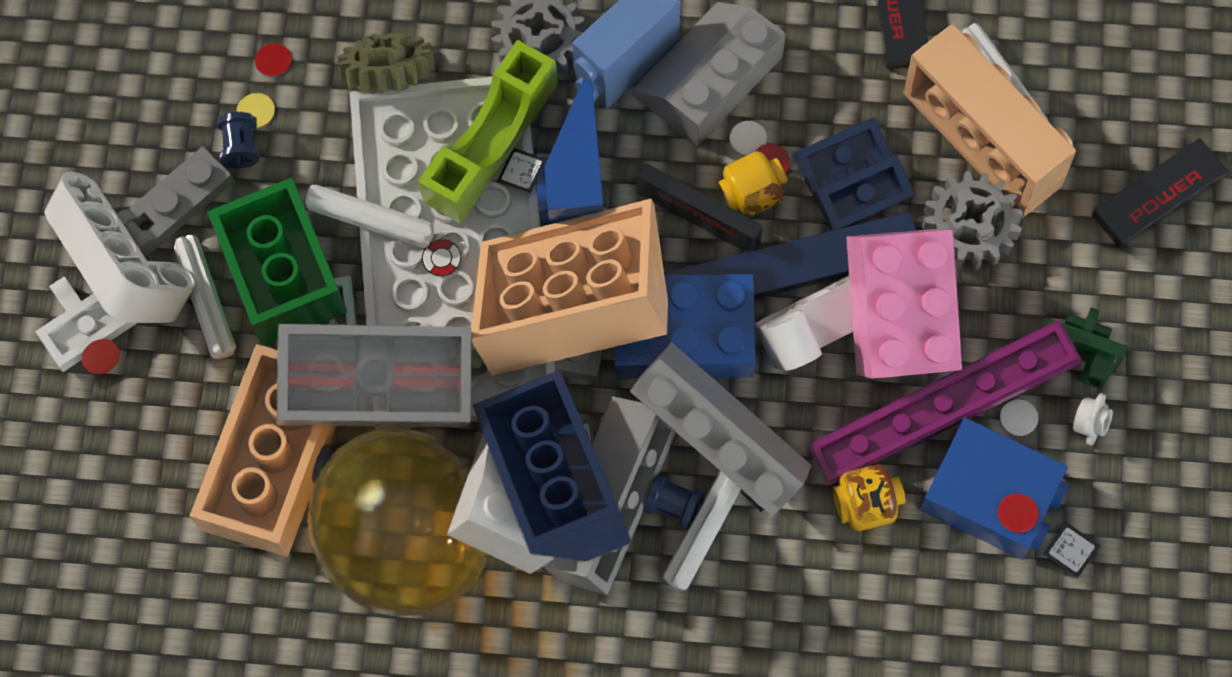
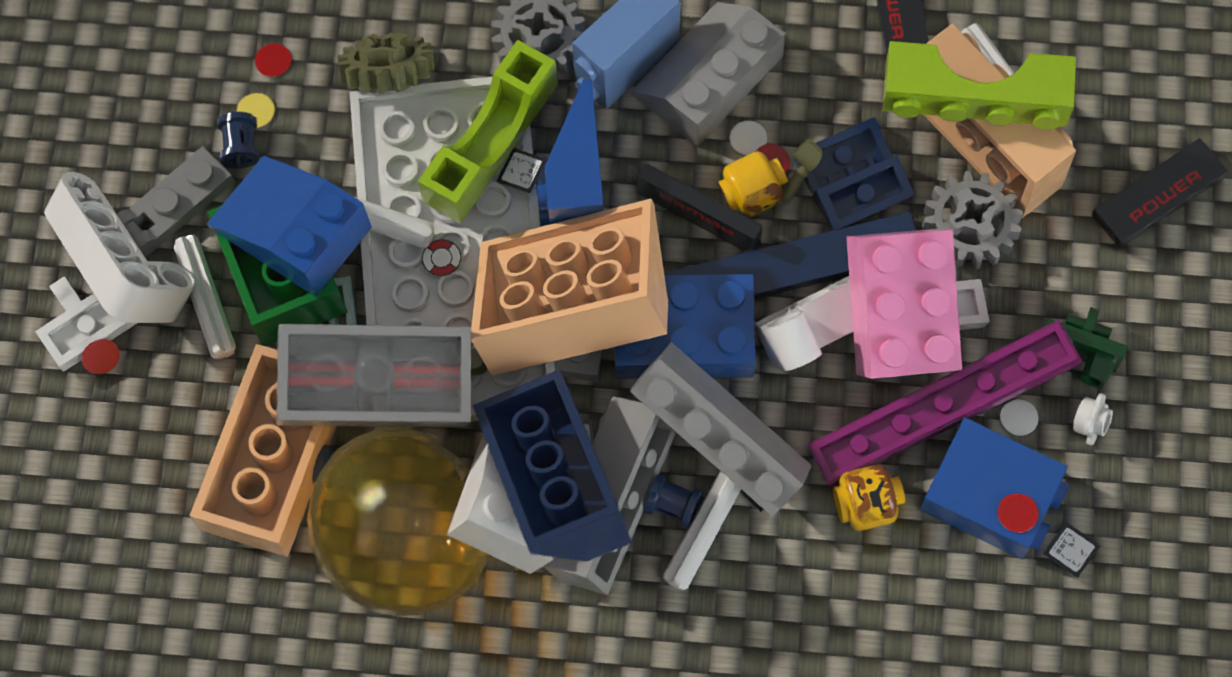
none -> blue slope [207,156,372,297]
none -> olive hand [783,138,823,202]
none -> lime arch [882,41,1076,130]
none -> white plate [956,279,990,330]

